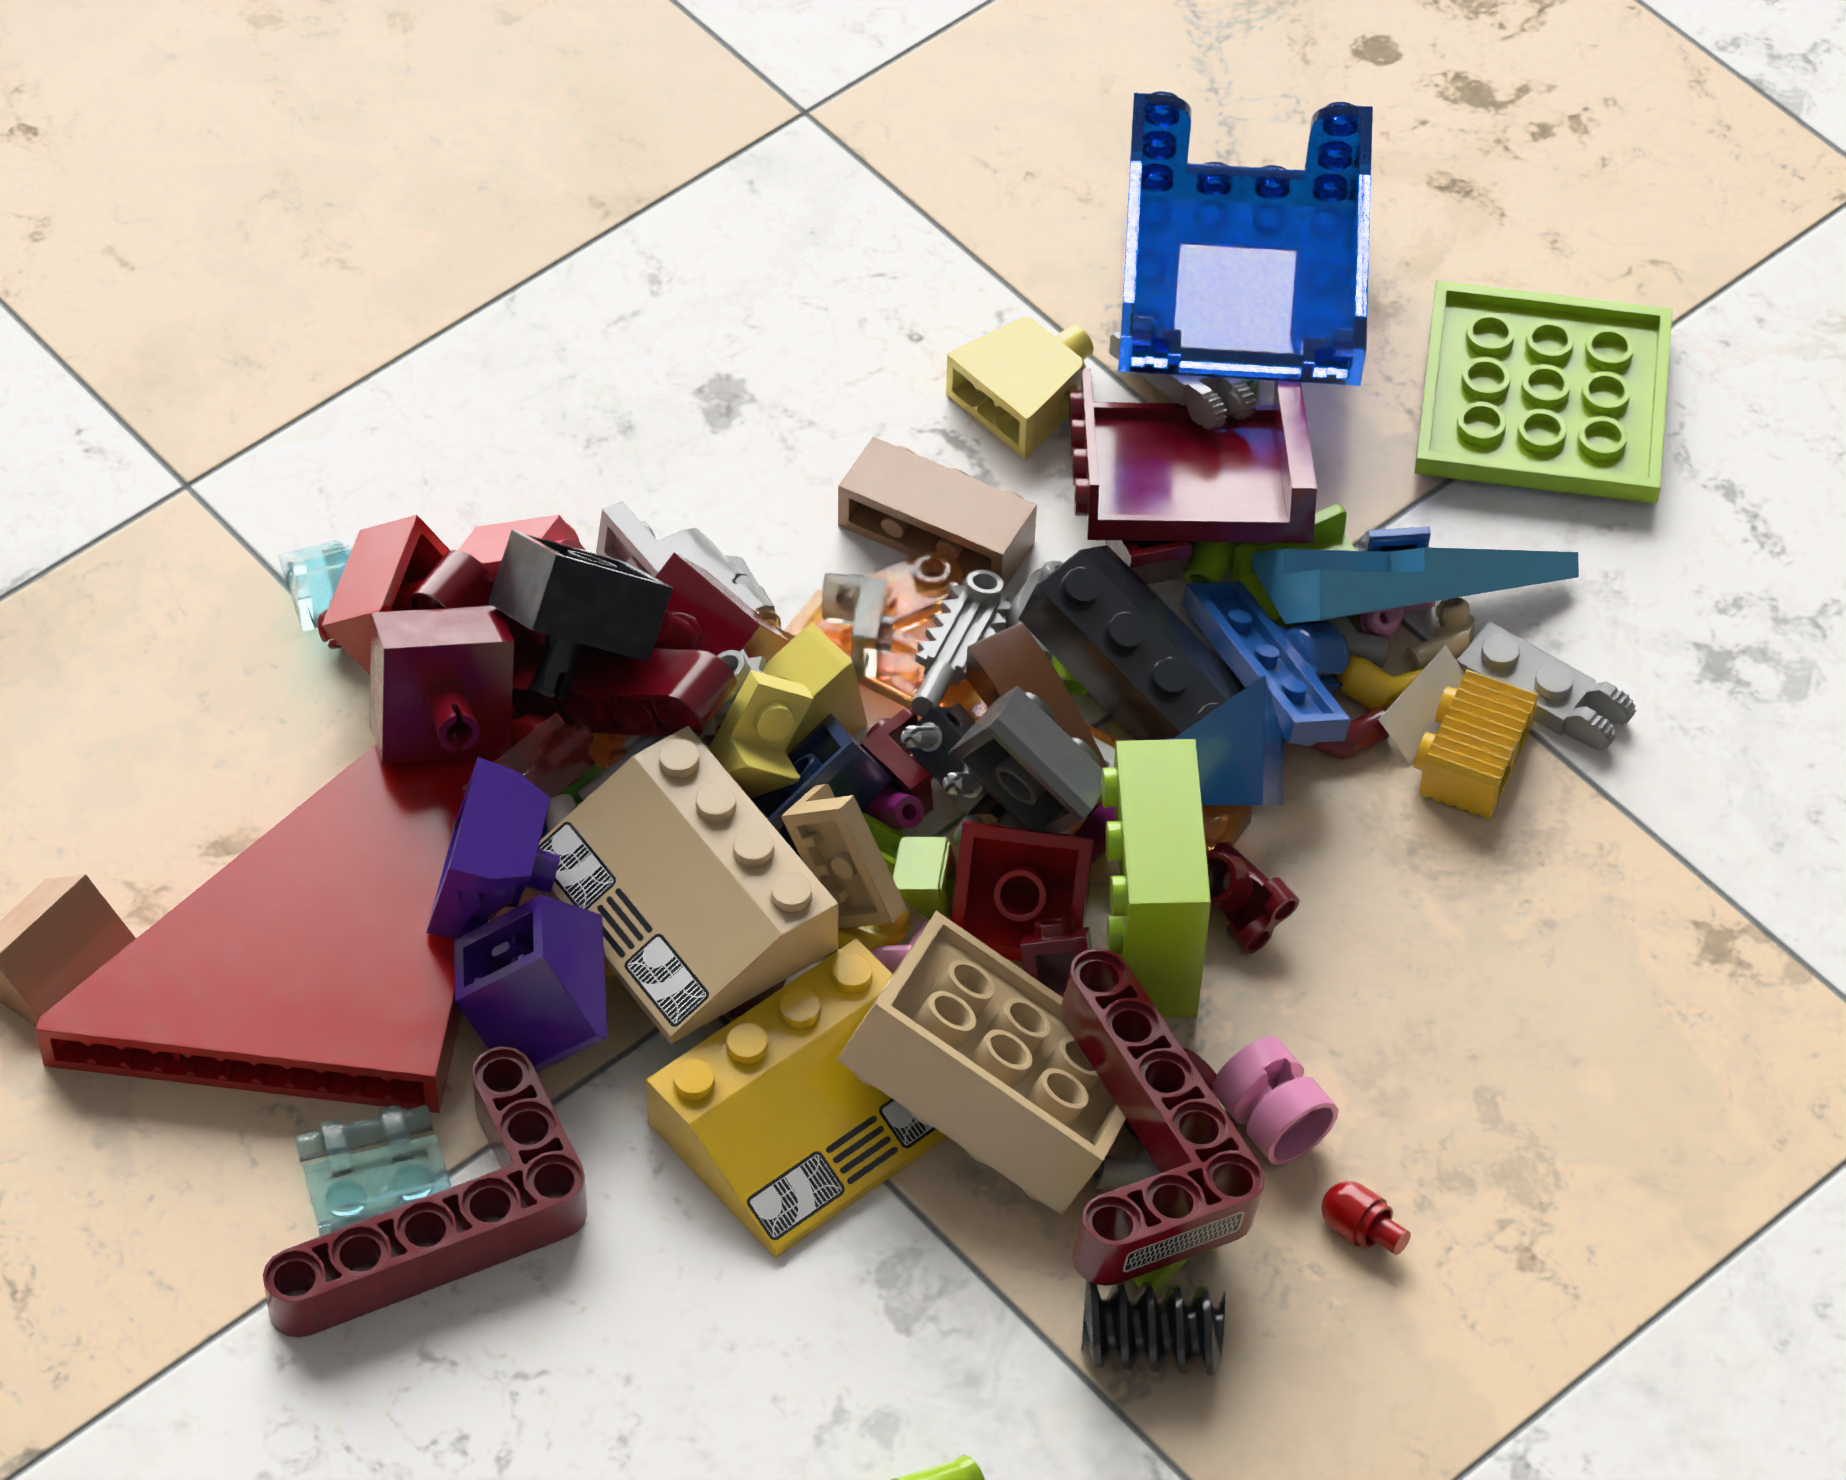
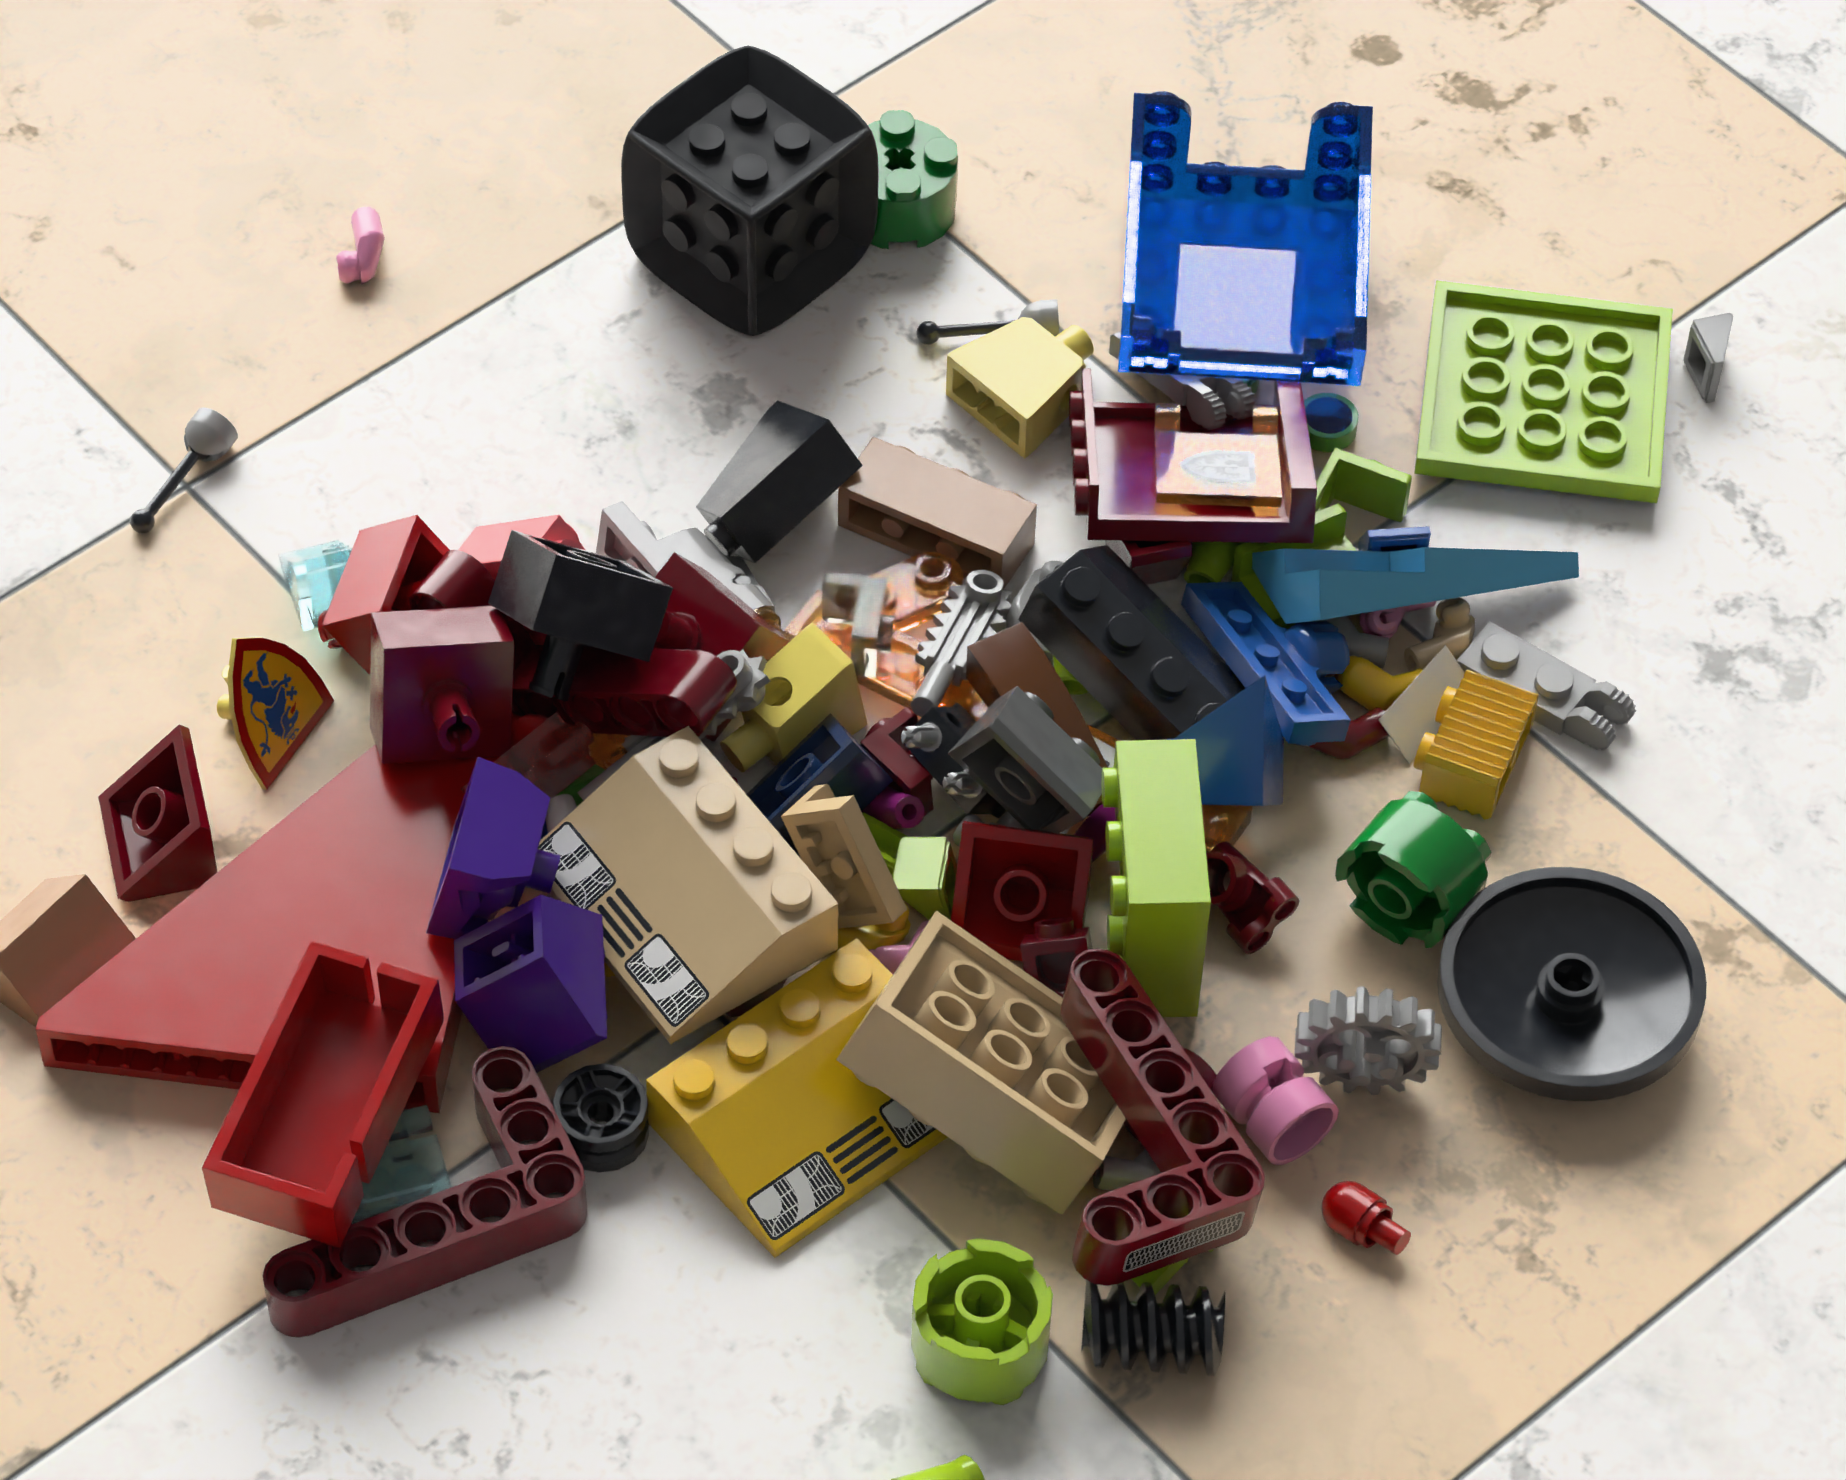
light yellow slope [708,670,814,798] -> none
none -> dark red slope [98,724,217,902]
none -> hinge [130,407,238,534]
none -> red piece [202,940,444,1248]
none -> shield [217,637,334,790]
none -> bright pink arm [336,207,385,284]
none -> black wheel [553,1064,649,1173]
none -> black piece [621,45,879,336]
none -> black slope [696,400,863,563]
none -> green brick [868,110,958,249]
none -> lime brick [911,1238,1053,1405]
none -> hinge [917,299,1060,345]
none -> clear orange flag [1154,403,1282,508]
none -> light grey gear [1294,986,1442,1095]
none -> tile [1304,393,1358,452]
none -> lime bracket [1316,448,1412,522]
none -> green brick [1335,791,1492,948]
none -> black dish [1437,867,1707,1101]
none -> light grey slope [1683,313,1734,403]

